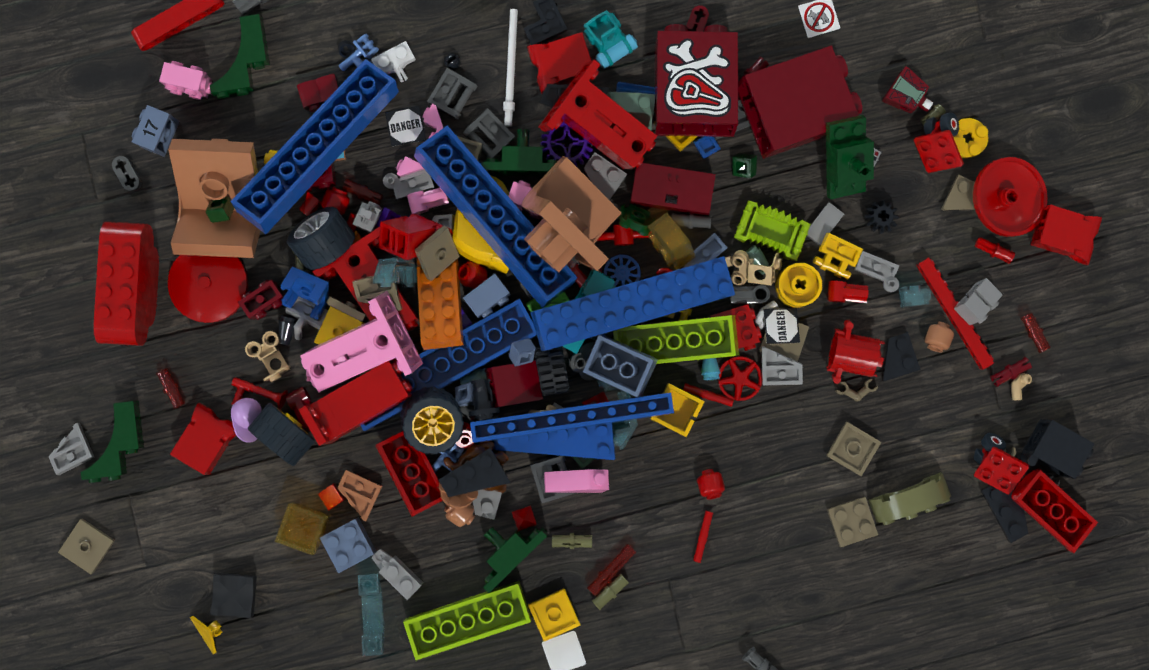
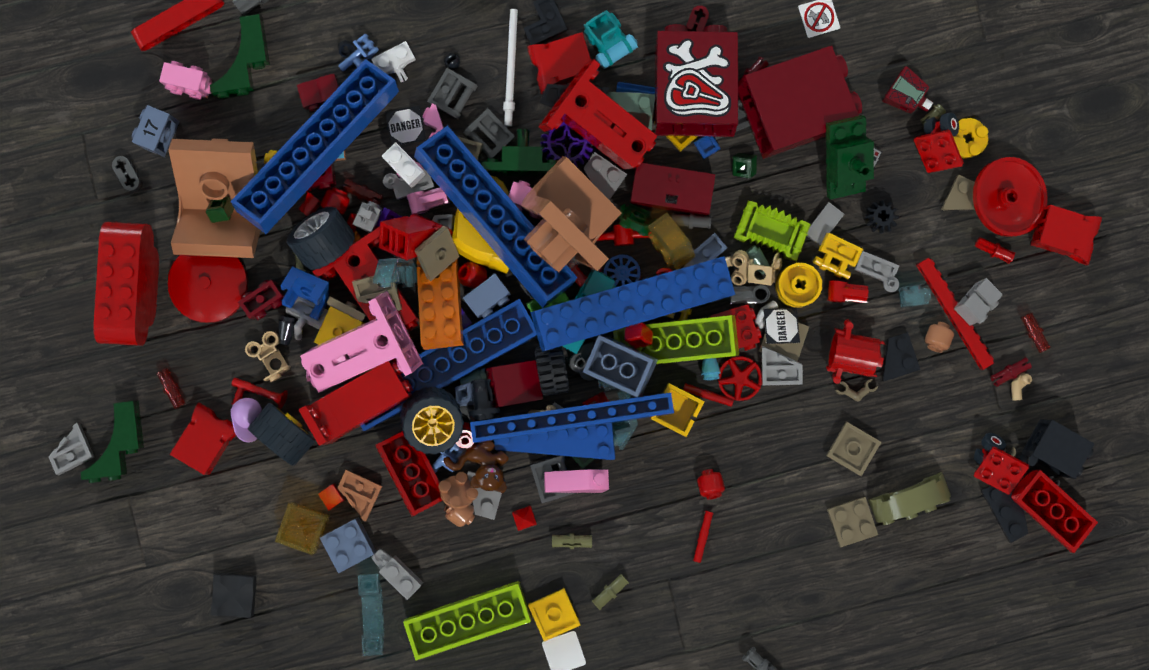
dark tan plate [58,519,115,574] -> none
yellow piece [190,616,222,654] -> none
dark red piece [285,386,311,429] -> none
black wing [439,448,511,497] -> none
dark green brick [483,526,548,593] -> none
sand blue slope [509,339,536,366] -> none
clear red pin [587,544,637,596] -> none
none -> white brick [382,143,426,188]
none -> red slope [624,323,653,349]

